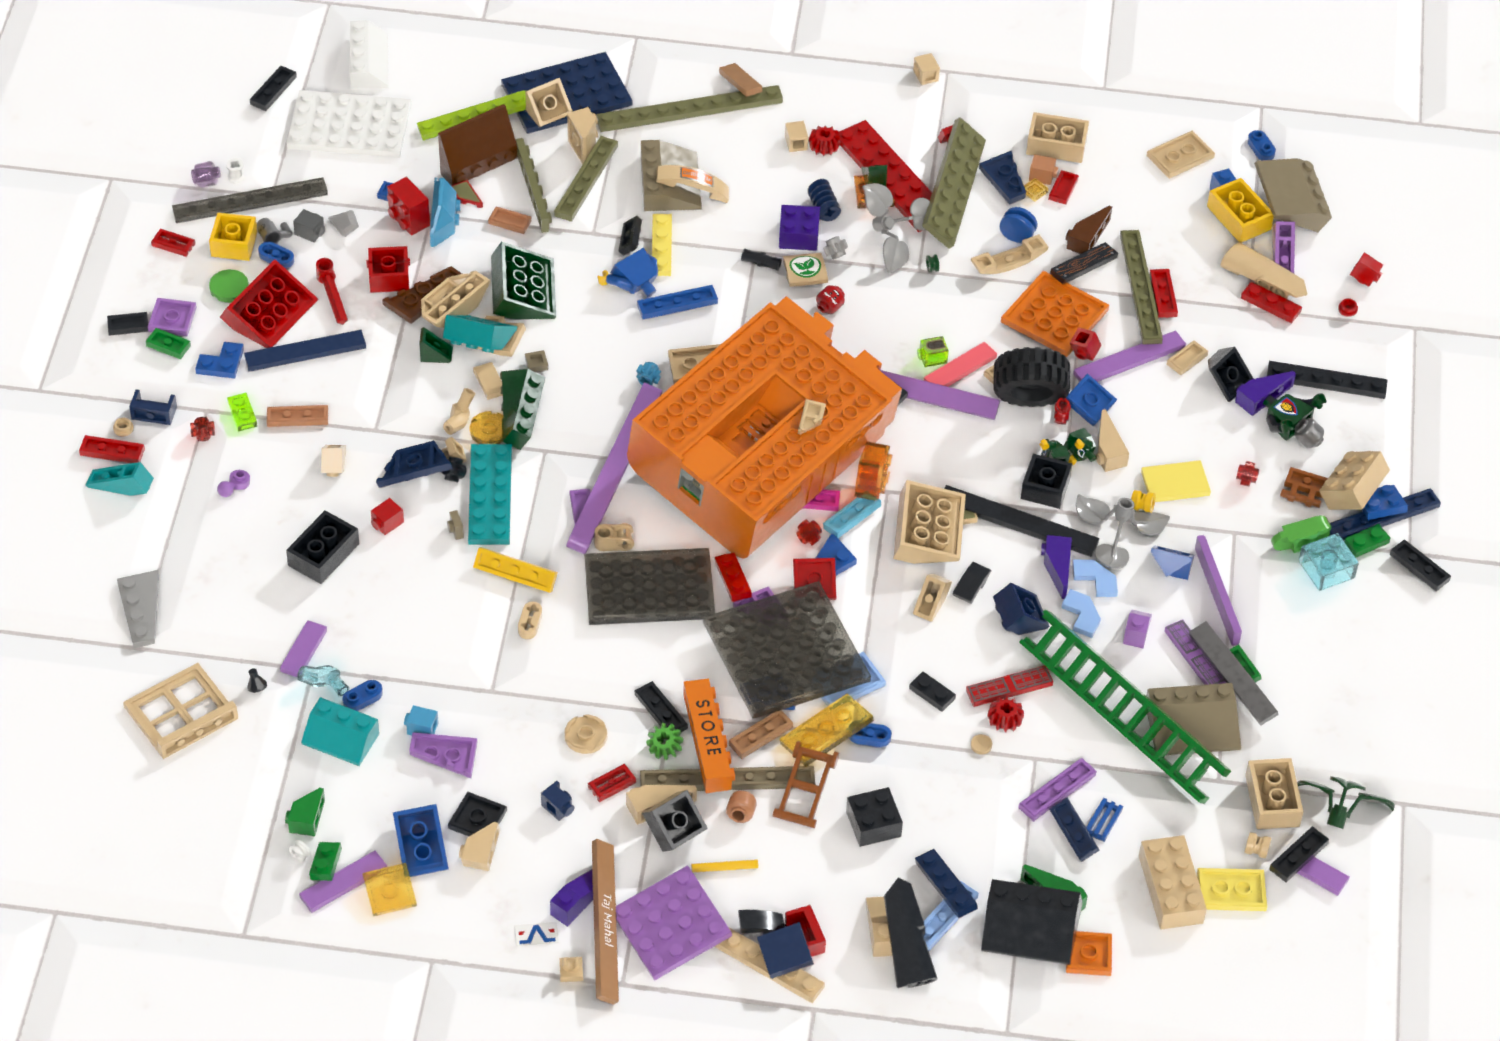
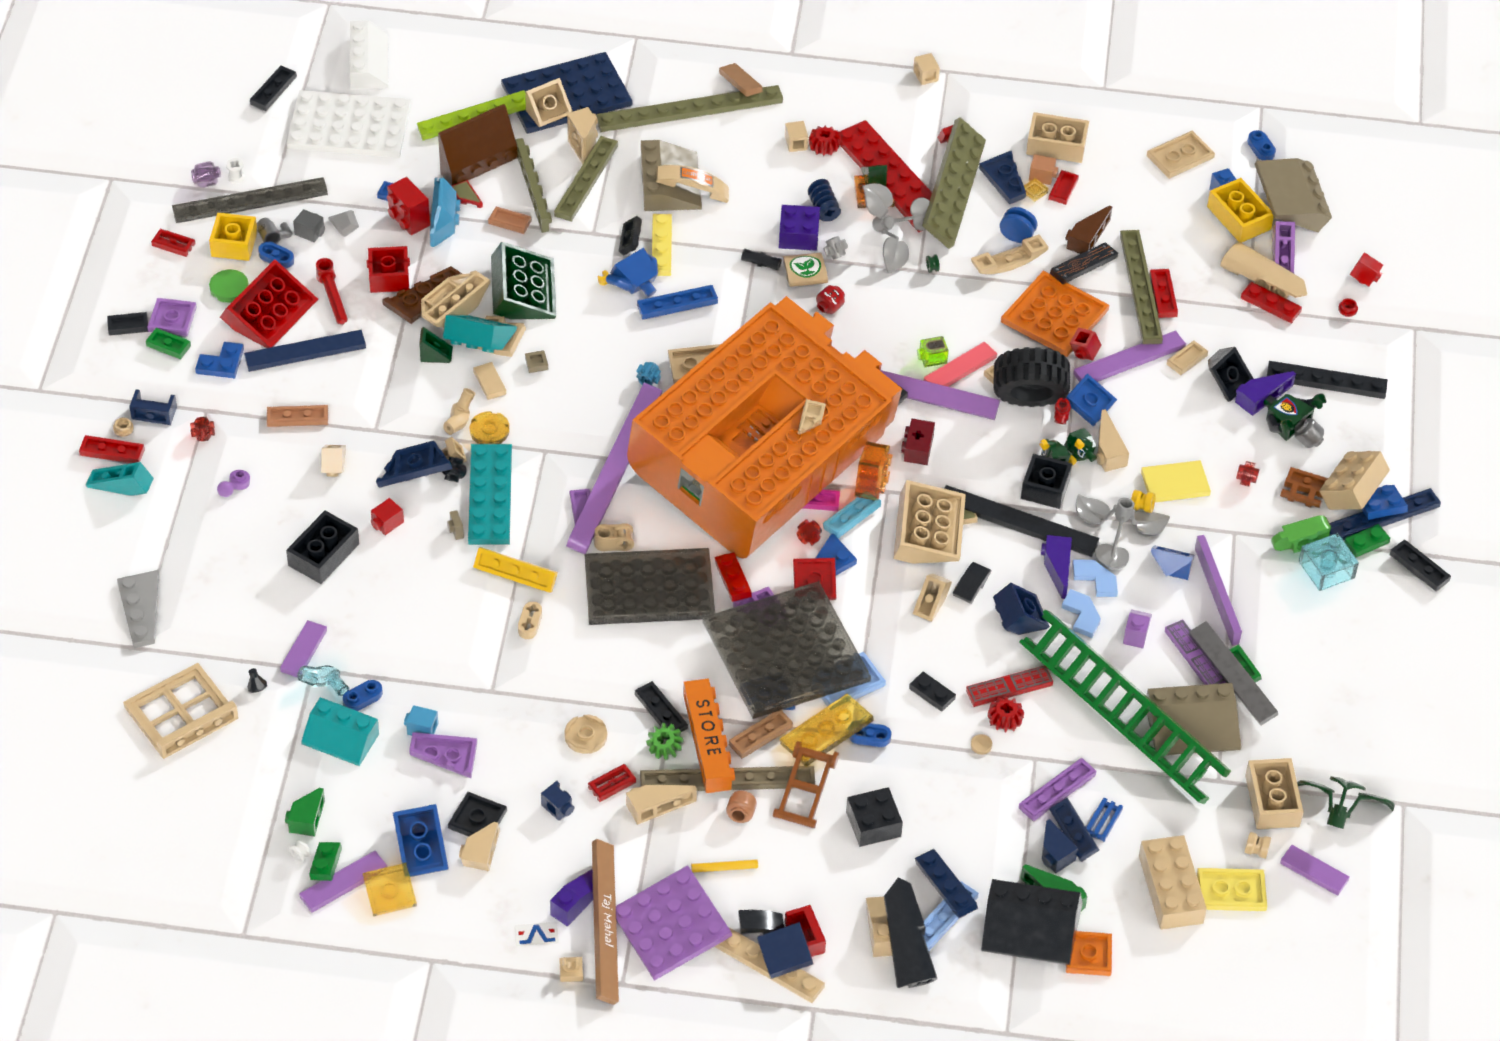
clear neon green plate [227,393,258,432] -> none
dark green wedge [500,369,546,450] -> none
brick [642,790,708,852] -> none
black plate [1269,826,1329,883] -> none
none -> dark red brick [901,418,935,466]
none -> dark blue slope [1041,819,1078,874]

